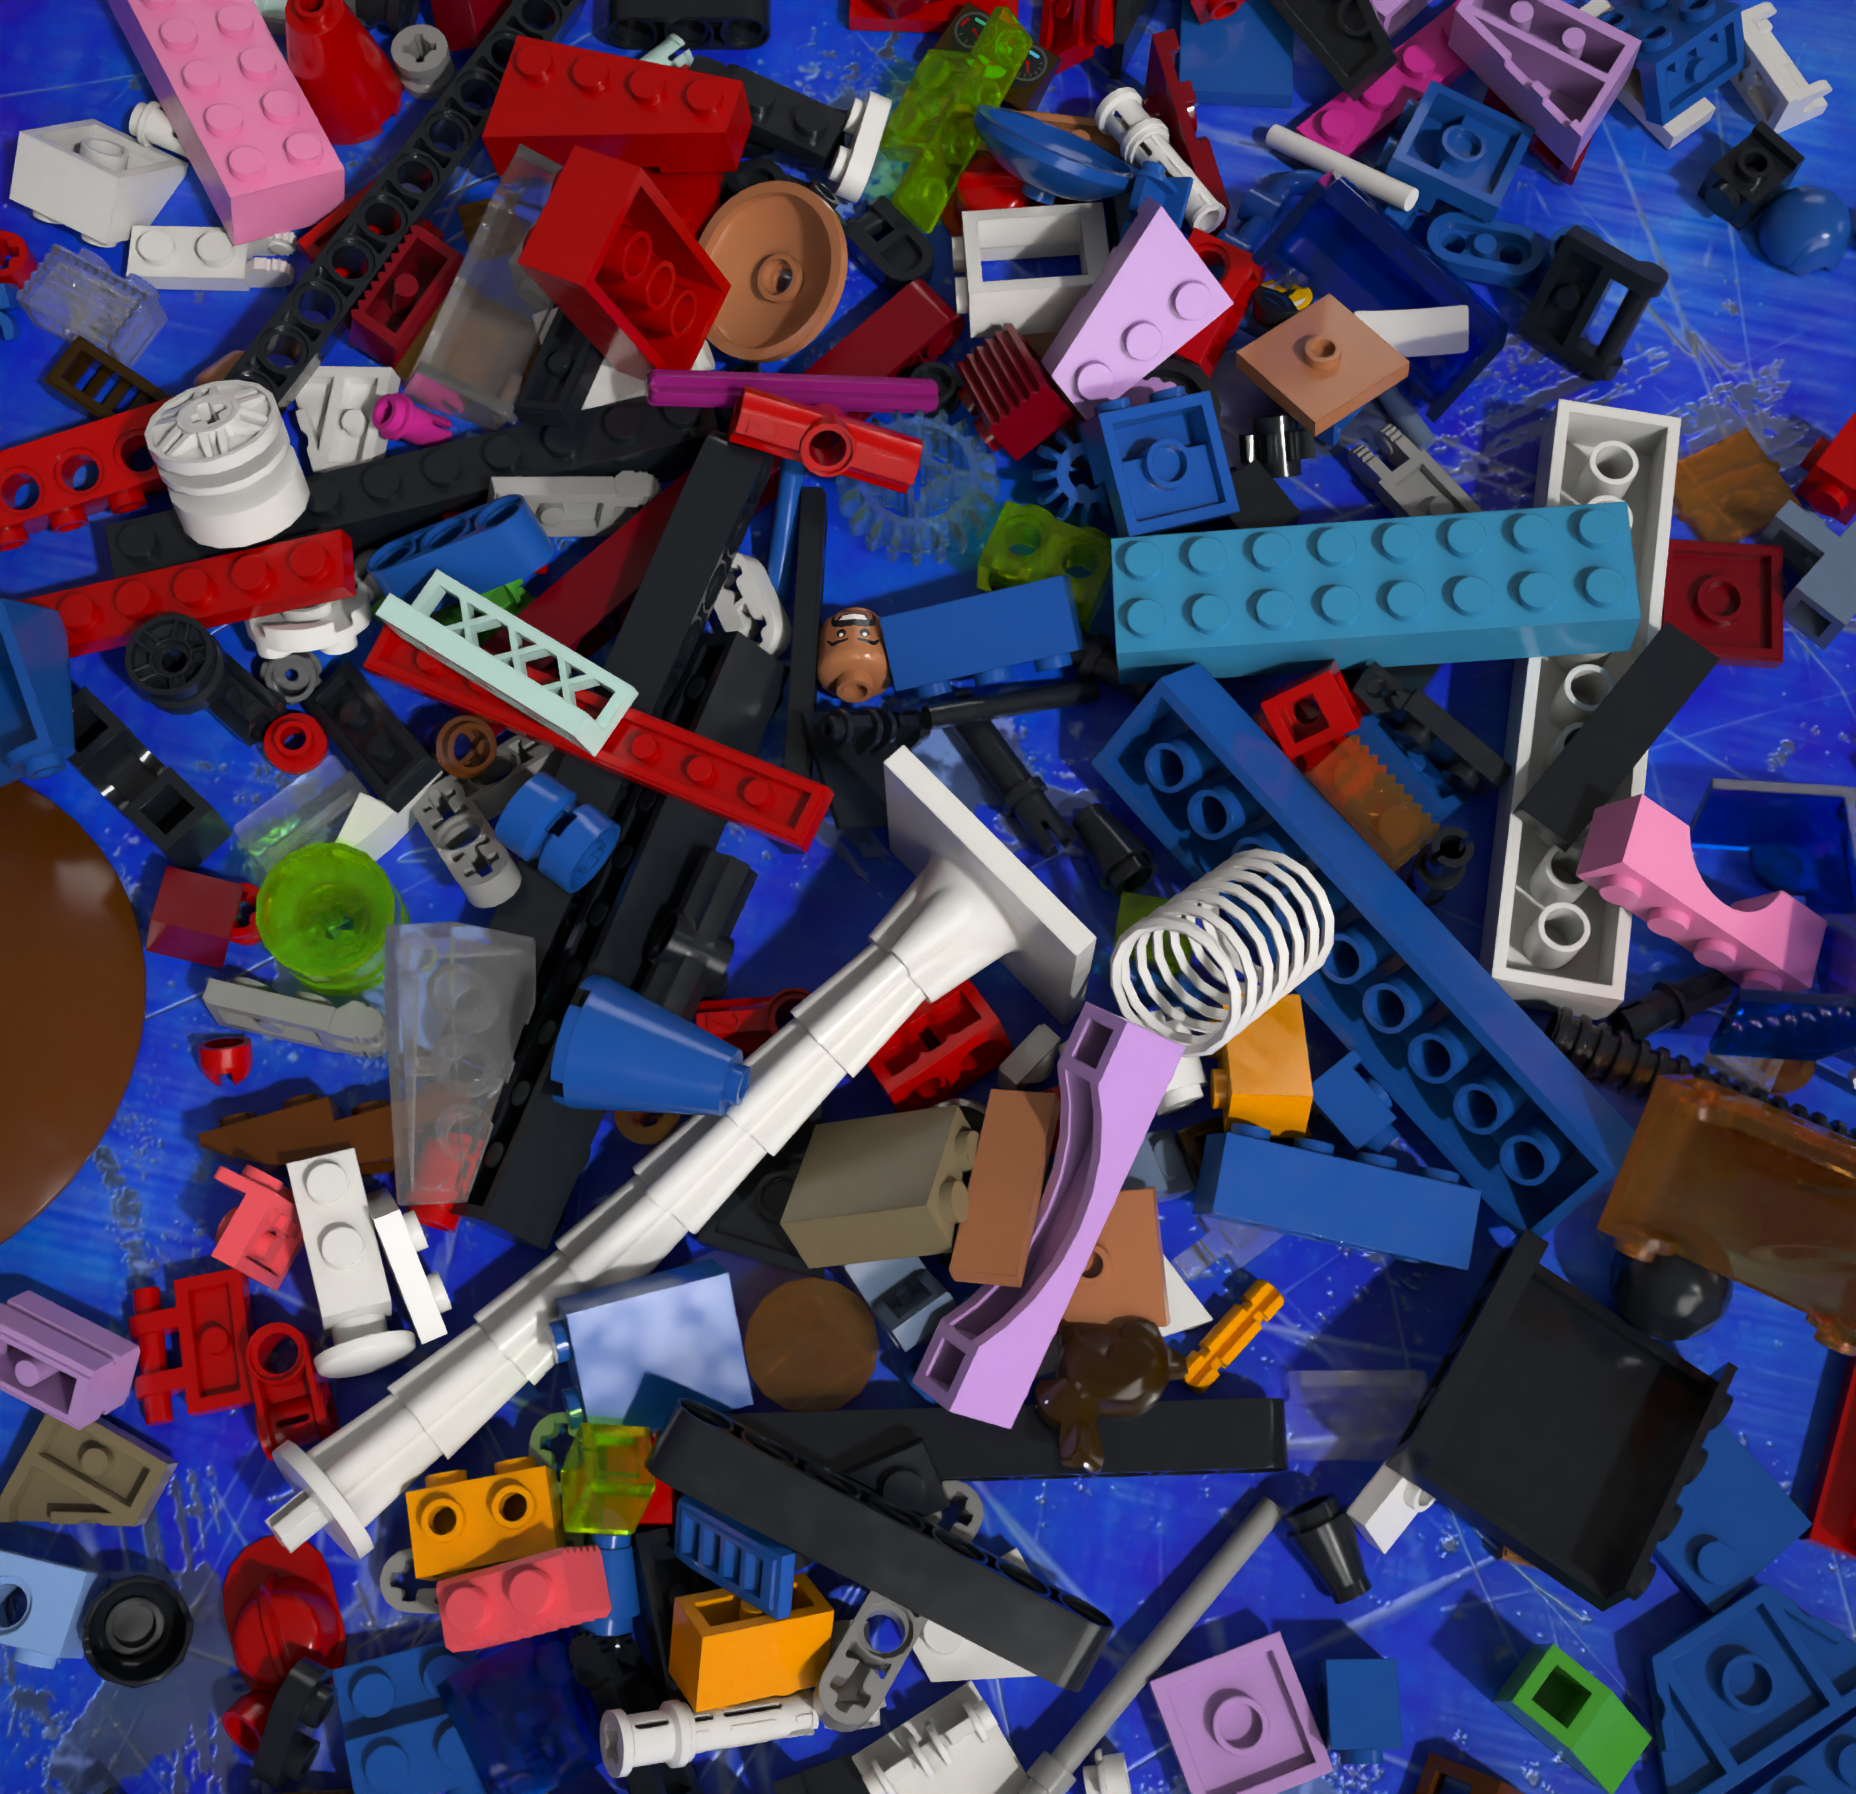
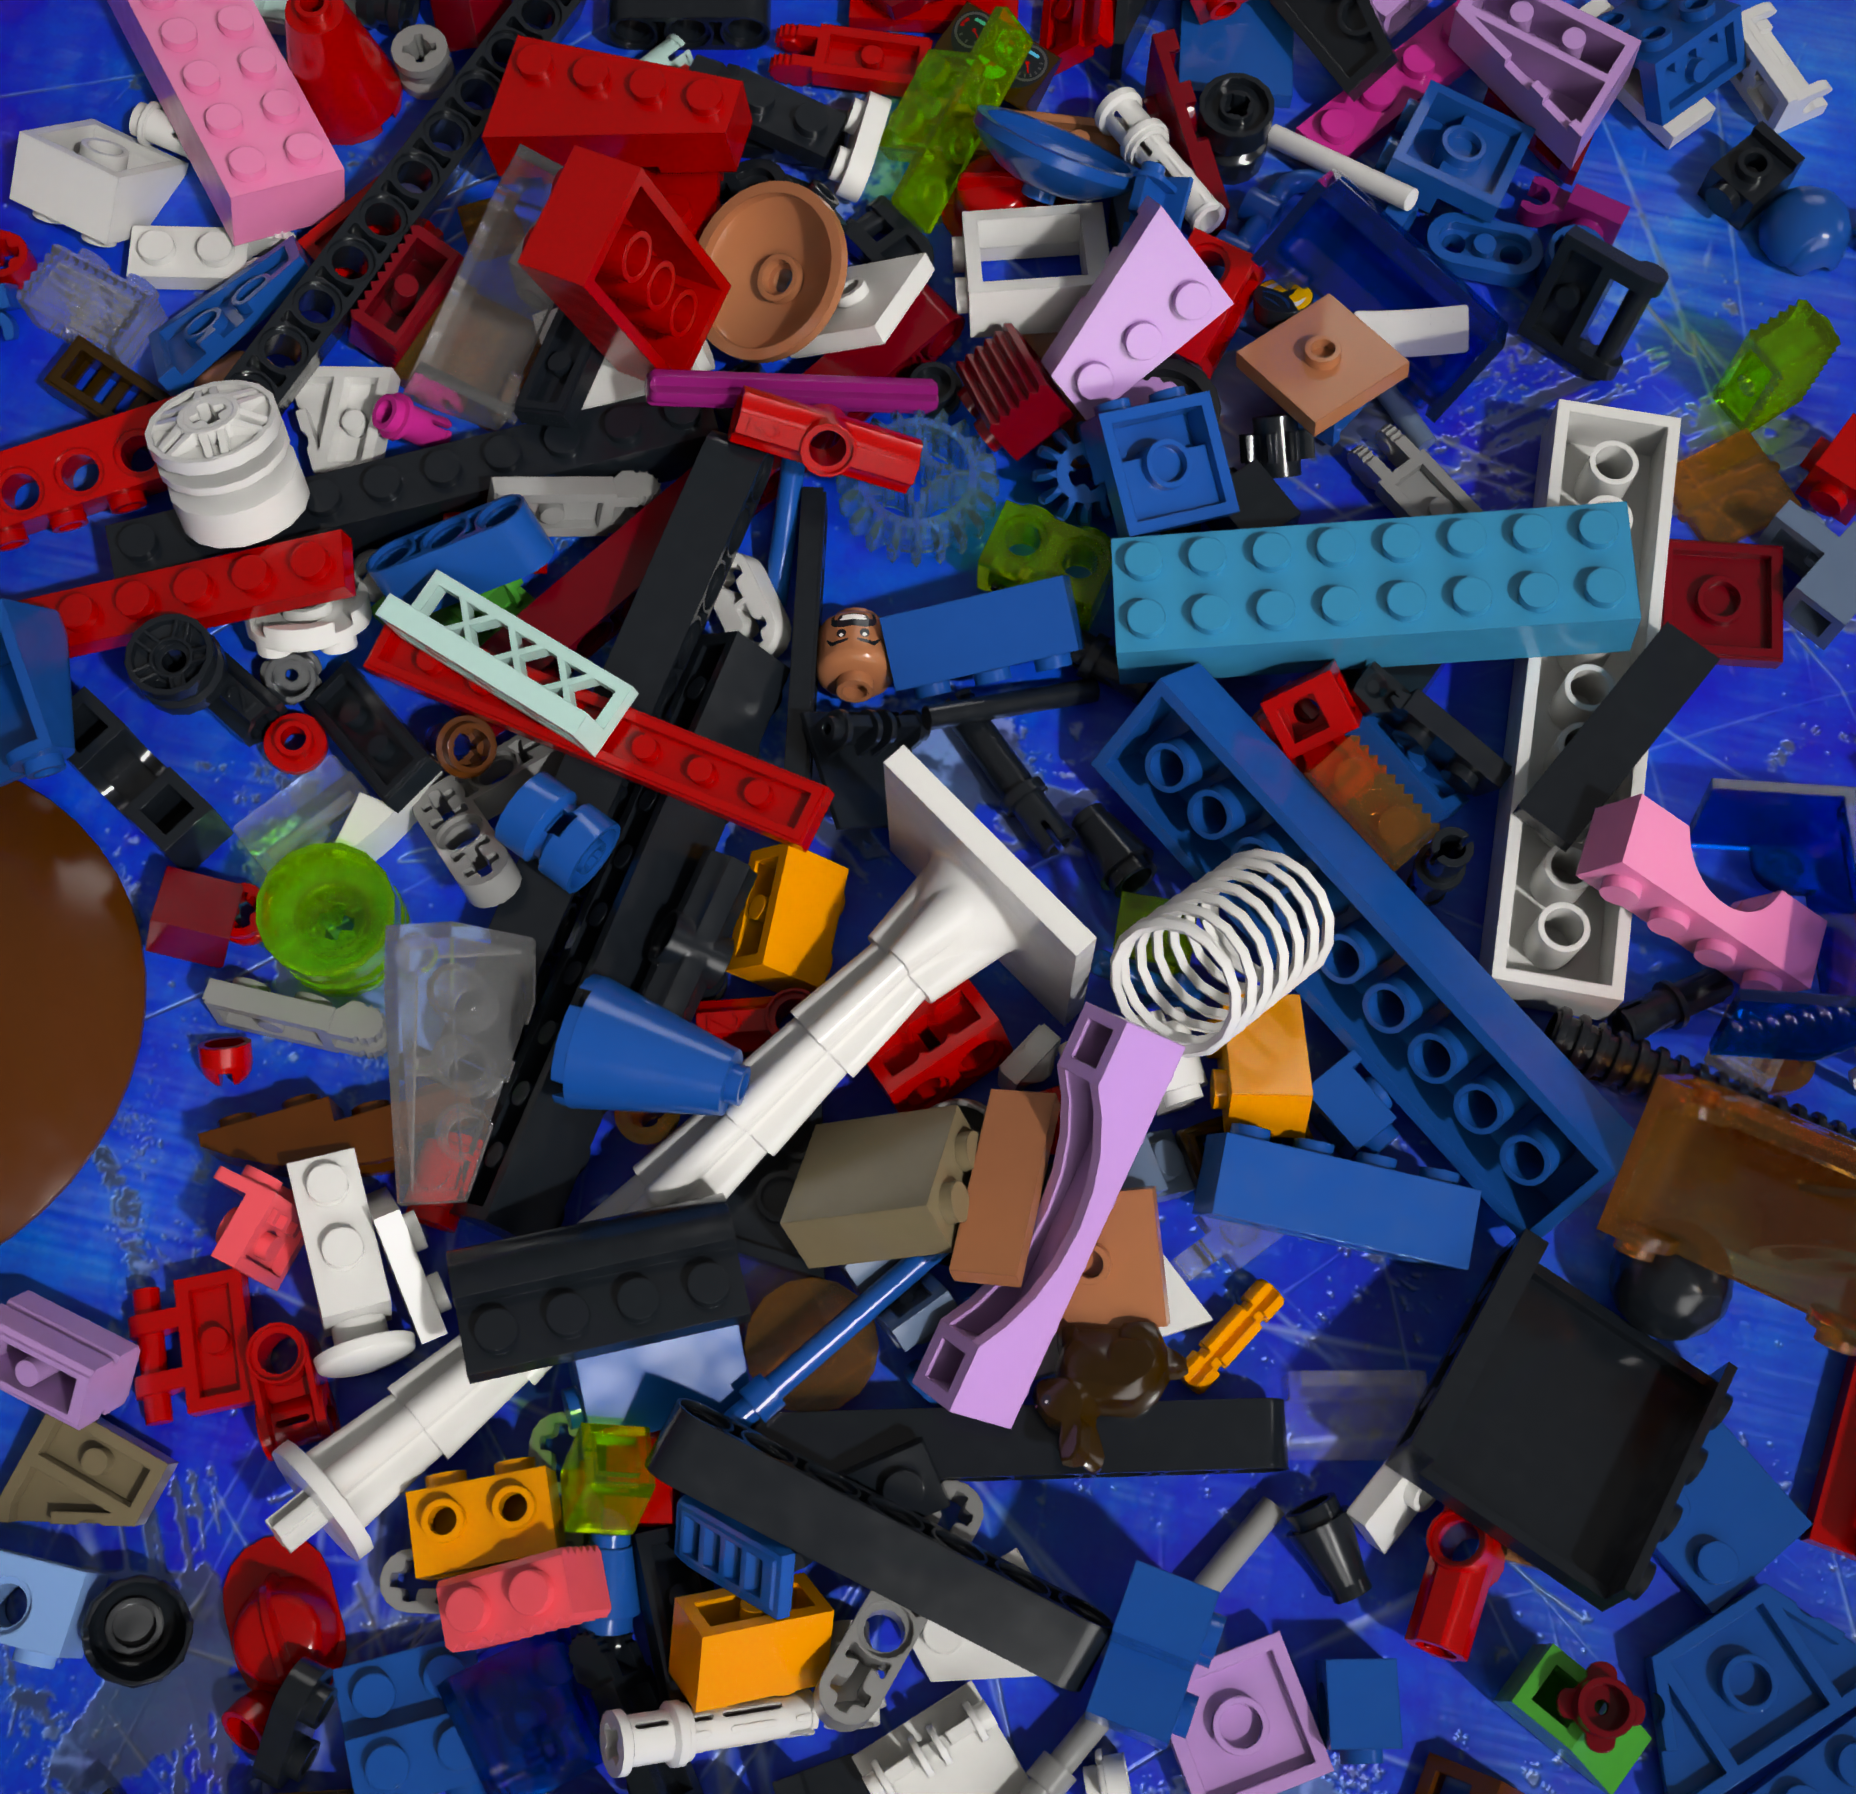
none -> blue wing [148,235,311,397]
none -> black brick [446,1193,751,1384]
none -> blue bar [723,1253,949,1428]
none -> light orange brick [725,843,849,993]
none -> red hinge [768,23,933,99]
none -> white plate [790,252,935,359]
none -> blue brick [1085,1560,1227,1751]
none -> black wheel [1196,73,1274,185]
none -> red piece [1404,1506,1505,1663]
none -> magenta plate [1515,176,1631,245]
none -> dark red plate [1556,1661,1646,1753]
none -> clear neon green brick [1713,299,1841,435]

